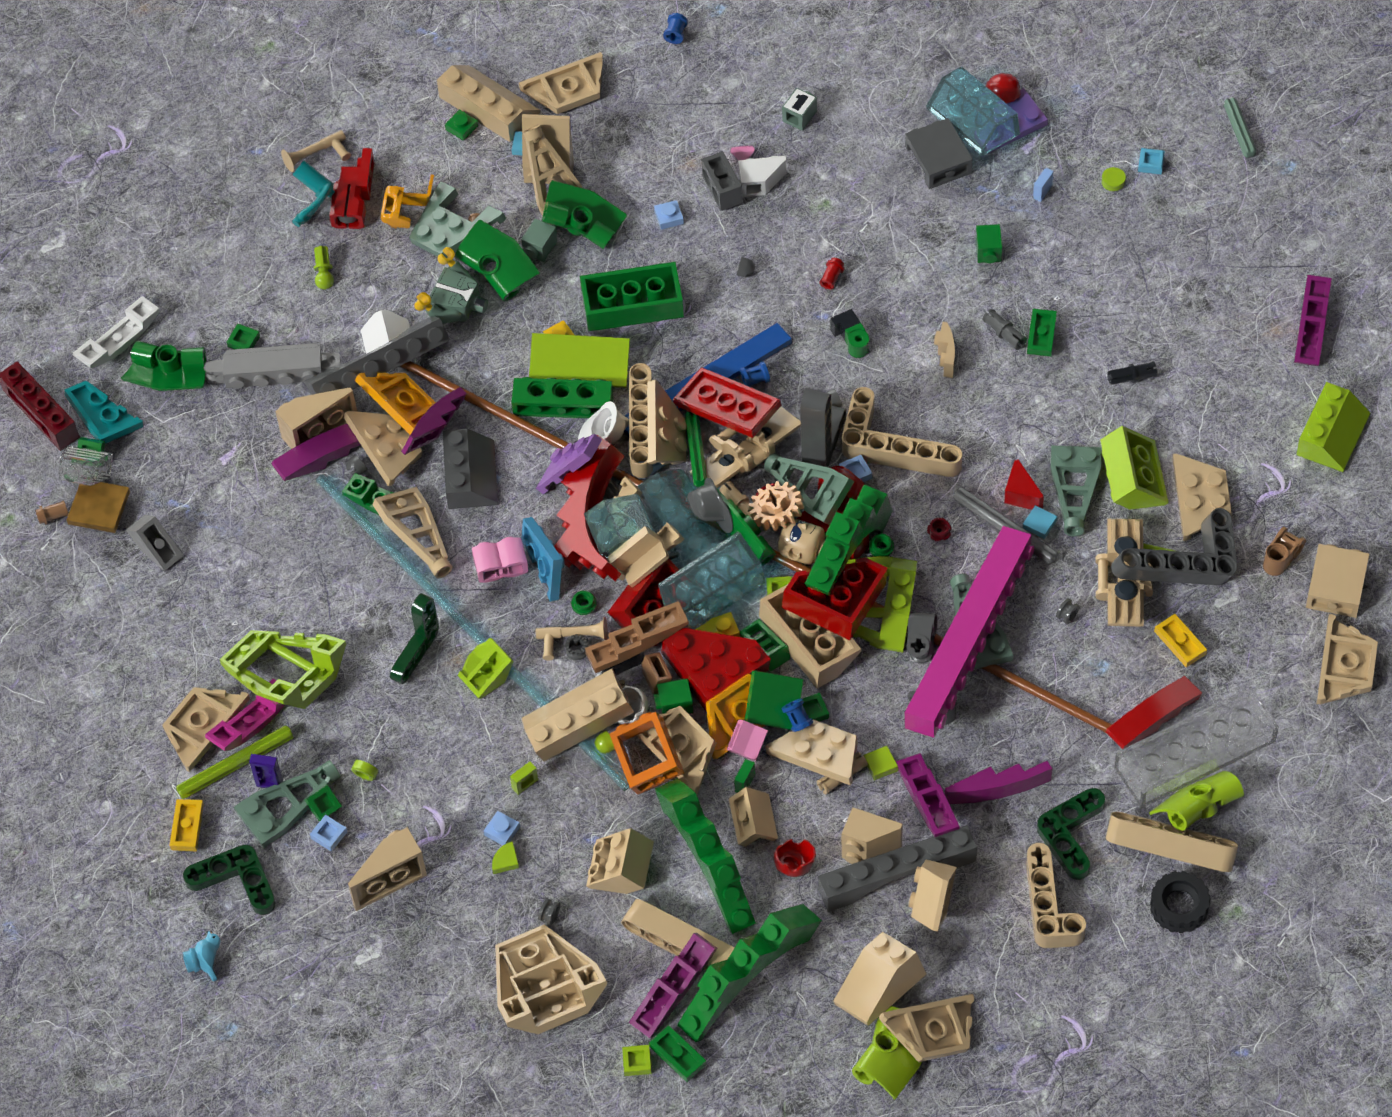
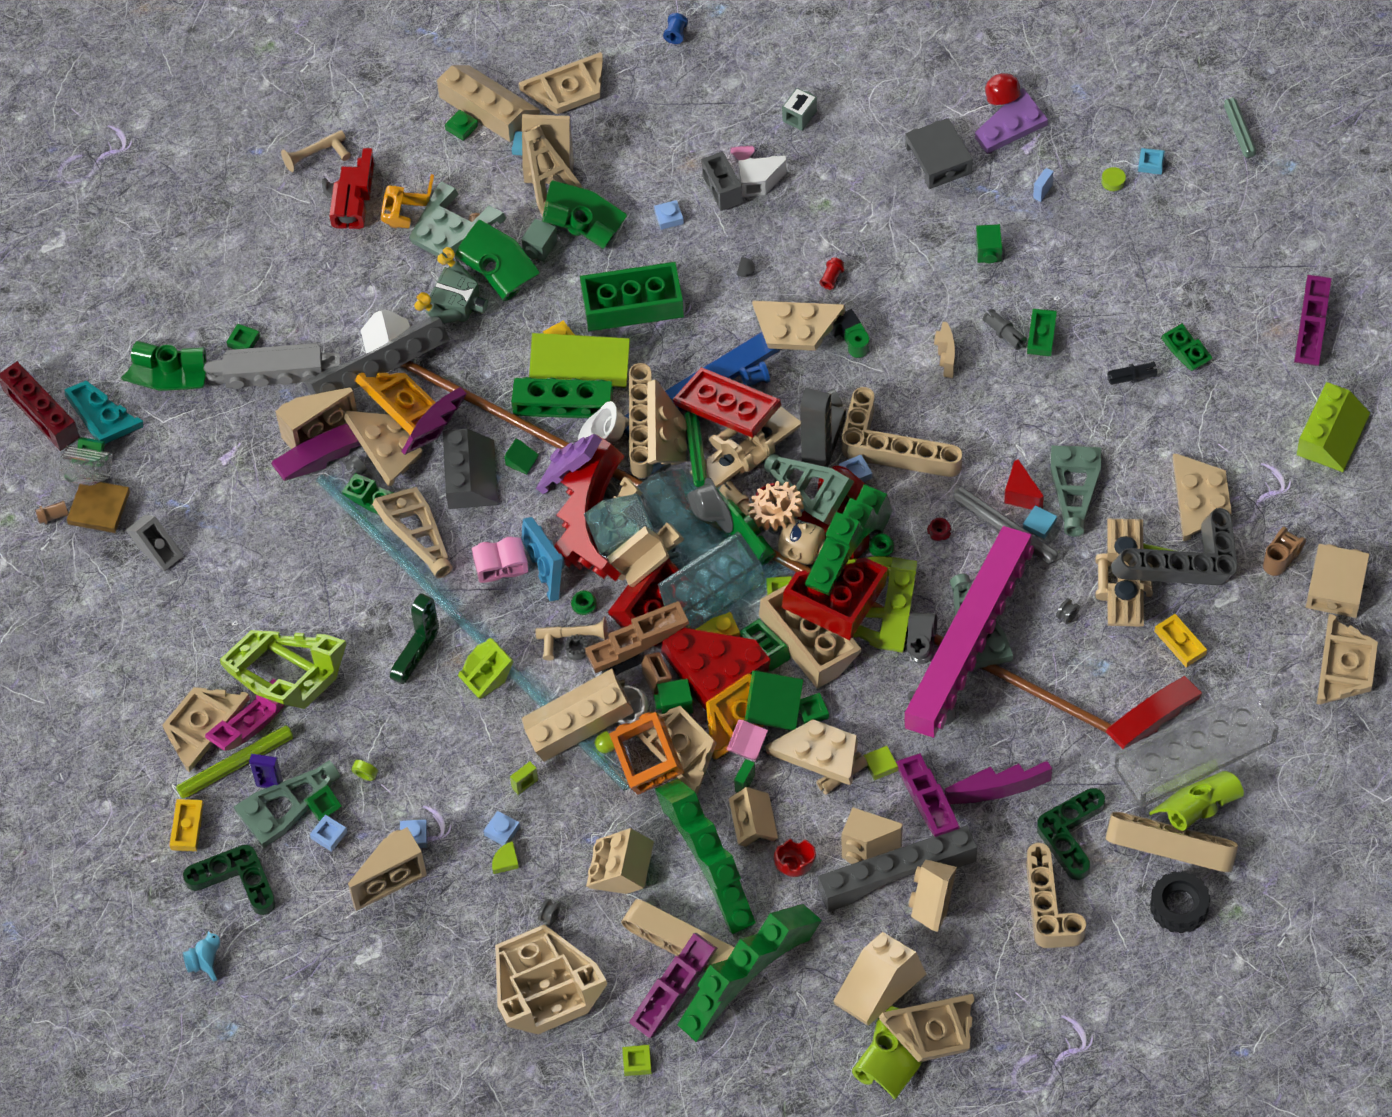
white slope [73,296,160,368] -> none
teal piece [292,160,335,227] -> none
lime axle [313,246,334,290] -> none
green plate [649,1025,707,1082] -> none
blue bush [781,698,813,732] -> none
clear light blue slope [926,66,1020,156] -> none
lime slope [1100,426,1169,510] -> none
none -> light blue plate [400,820,427,848]
none -> green slope [504,438,539,475]
none -> tan wing [752,301,846,351]
none -> green slope [1161,323,1212,371]

